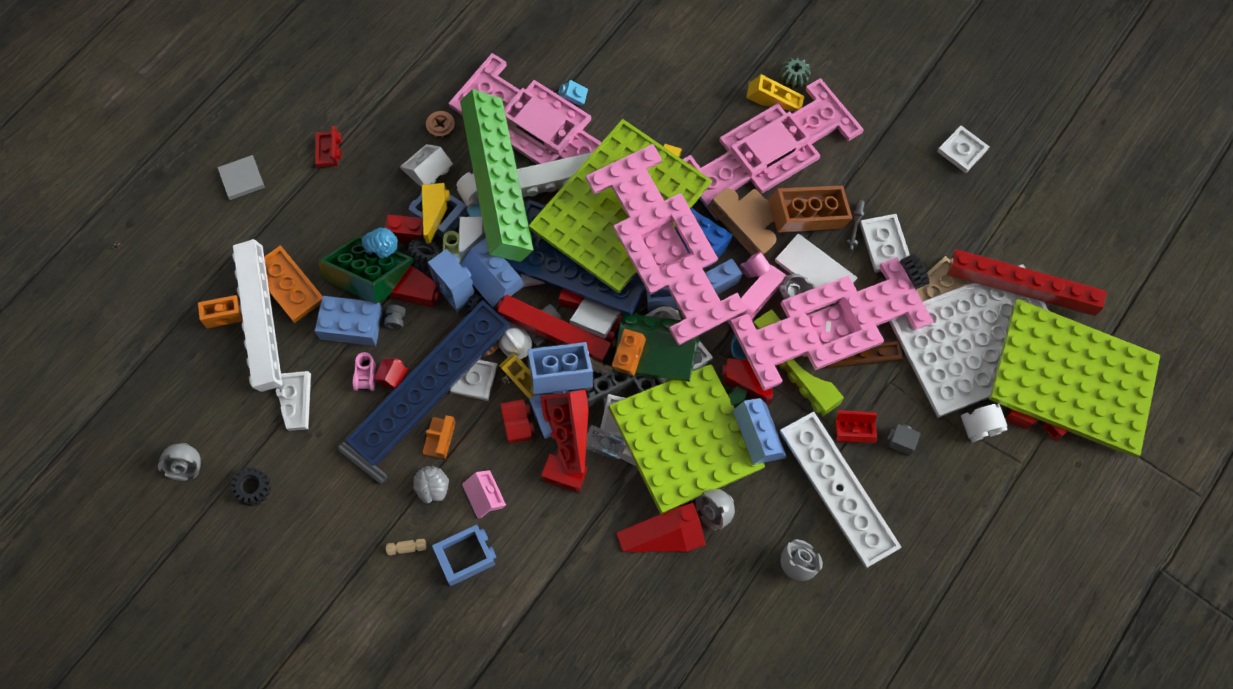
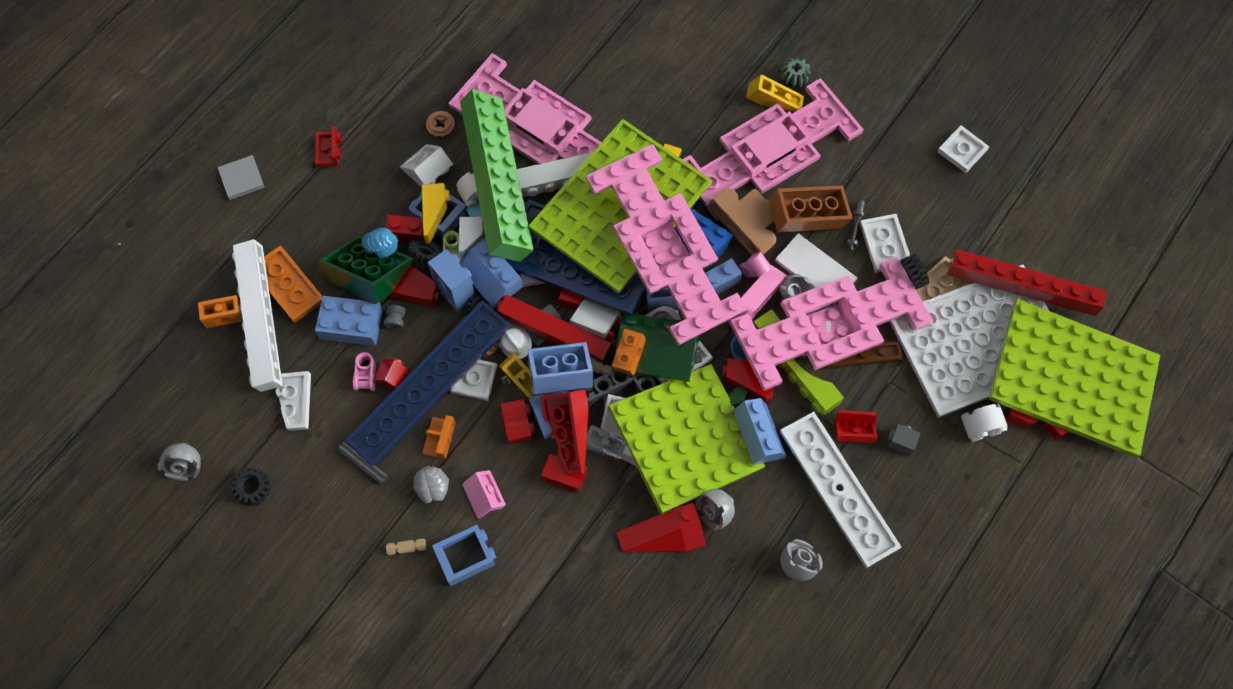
medium azure bracket [558,80,588,106] -> none

